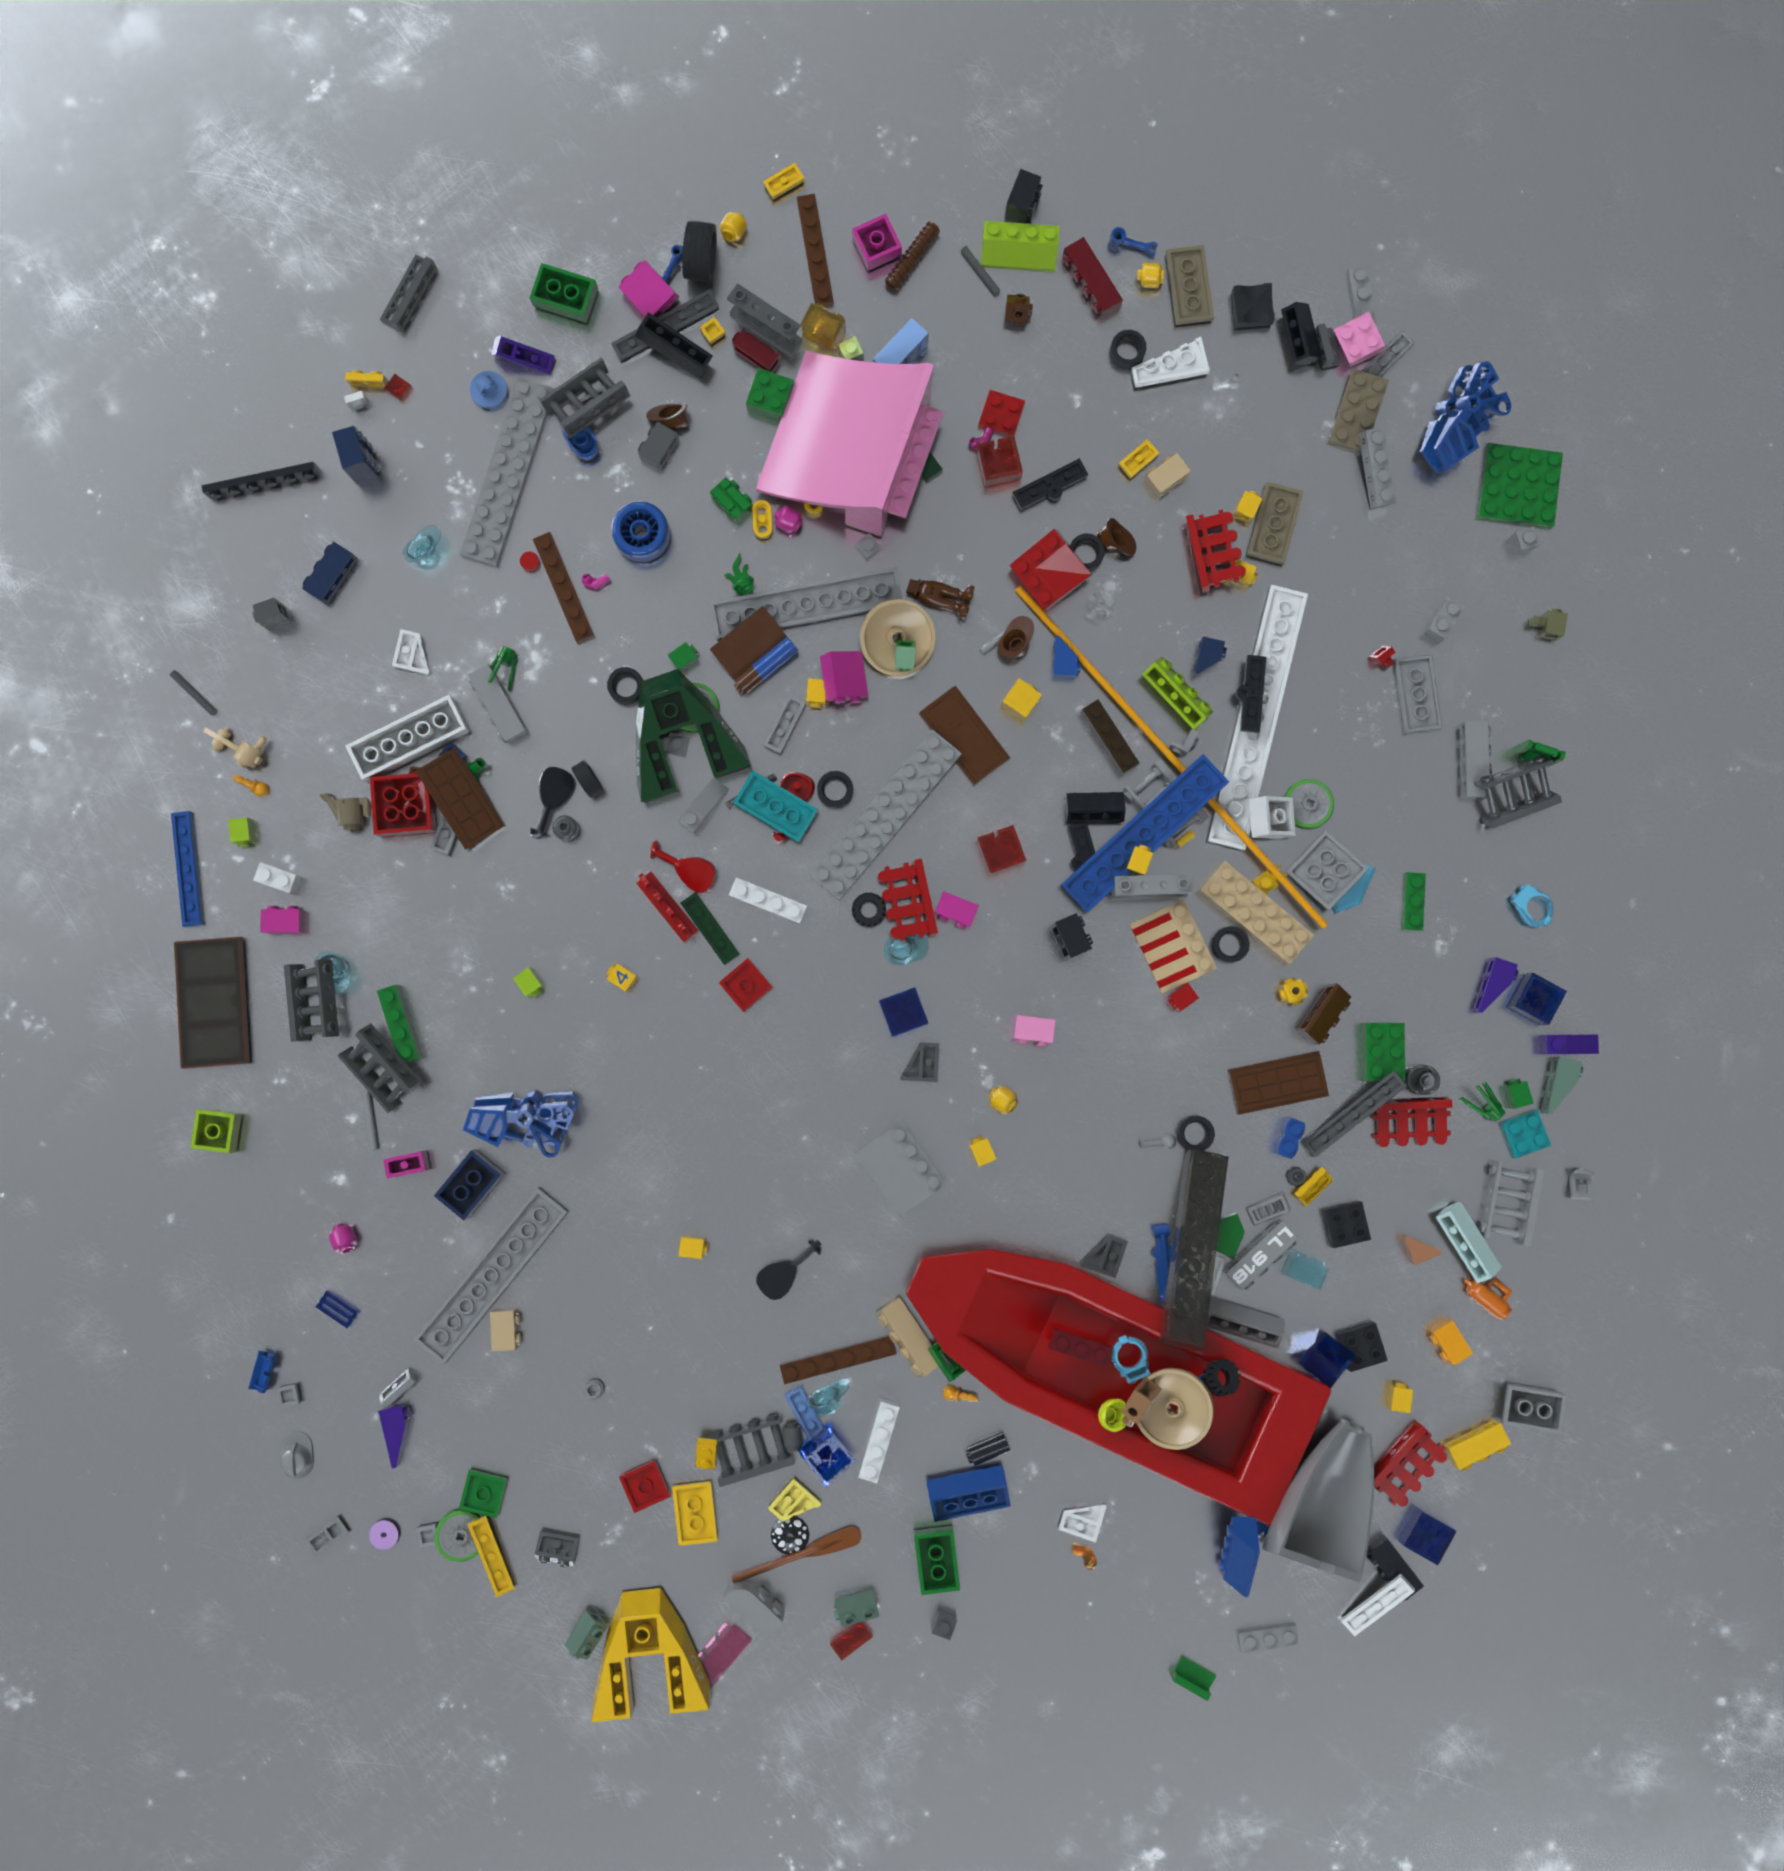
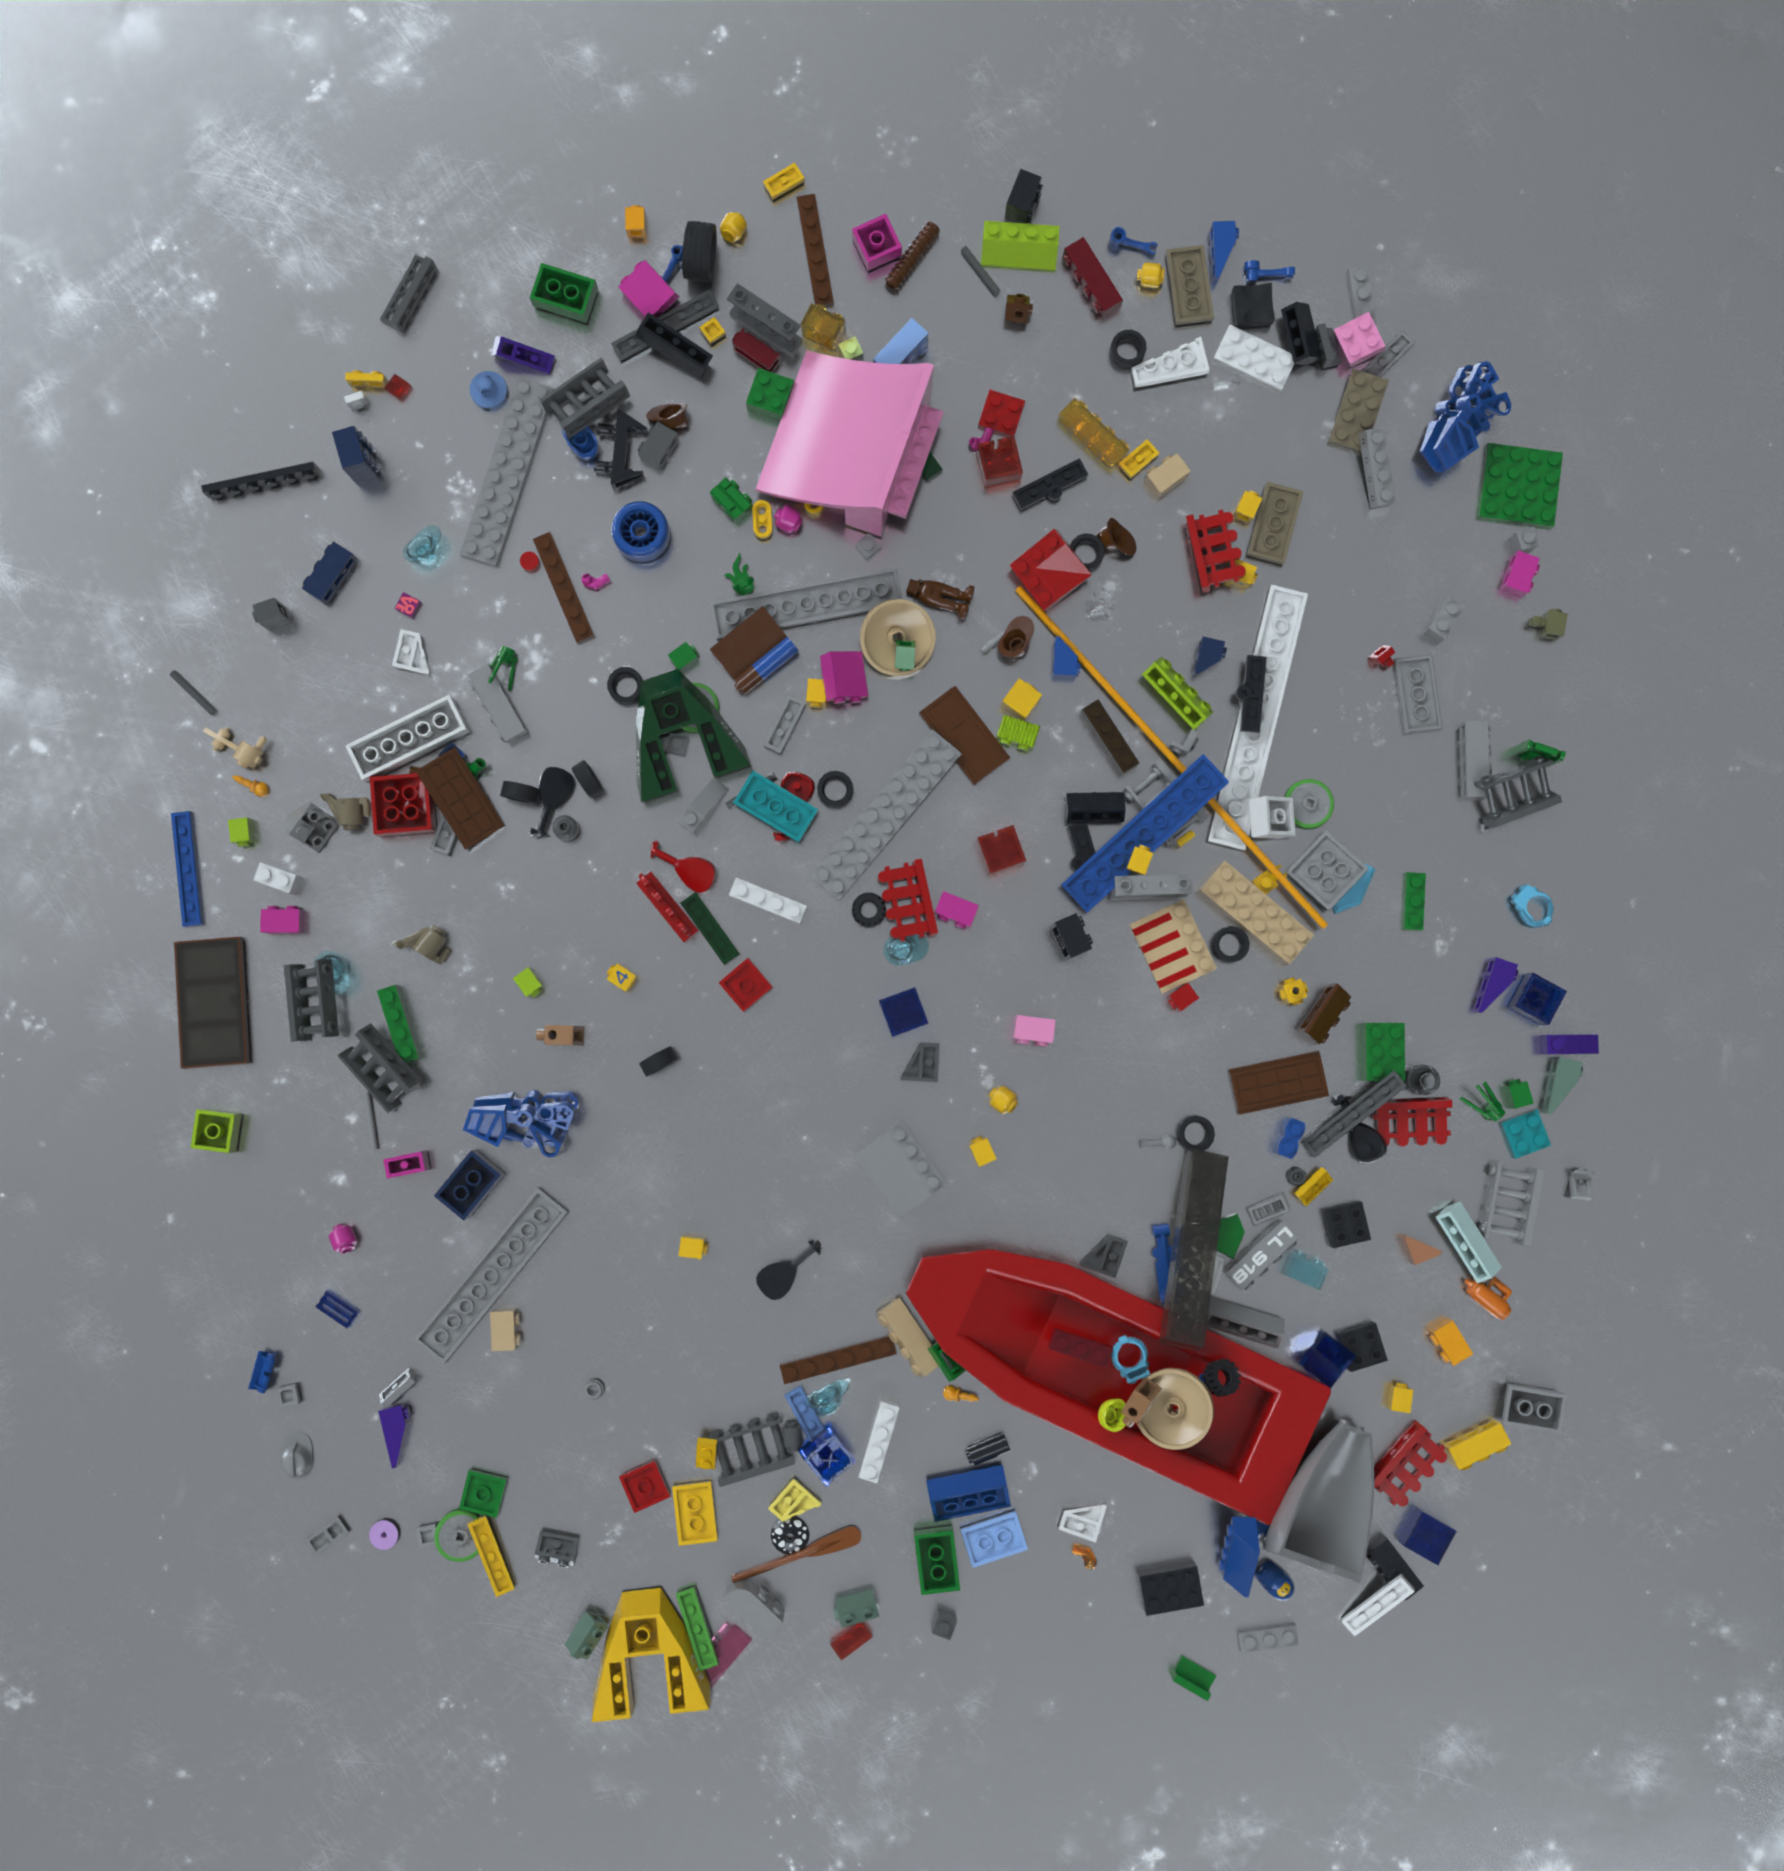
none -> light grey slope [280,802,338,852]
none -> dark tan piece [391,924,452,964]
none -> tile [394,592,421,618]
none -> black tyre [500,781,539,804]
none -> medium nougat torso [536,1025,585,1046]
none -> black hose [594,409,648,489]
none -> light orange brick [625,205,646,237]
none -> black tyre [639,1046,678,1077]
none -> bright green plate [676,1586,720,1671]
none -> light blue plate [960,1510,1028,1568]
none -> lime brick [996,715,1040,752]
none -> clear yellow brick [1058,398,1130,470]
none -> black brick [1137,1561,1204,1616]
none -> blue slope [1210,221,1239,284]
none -> white plate [1213,325,1294,392]
none -> blue brick [1244,260,1295,283]
none -> blue piece [1254,1559,1295,1601]
none -> black piece [1335,1094,1387,1164]
none -> dark pink brick [1500,550,1540,598]

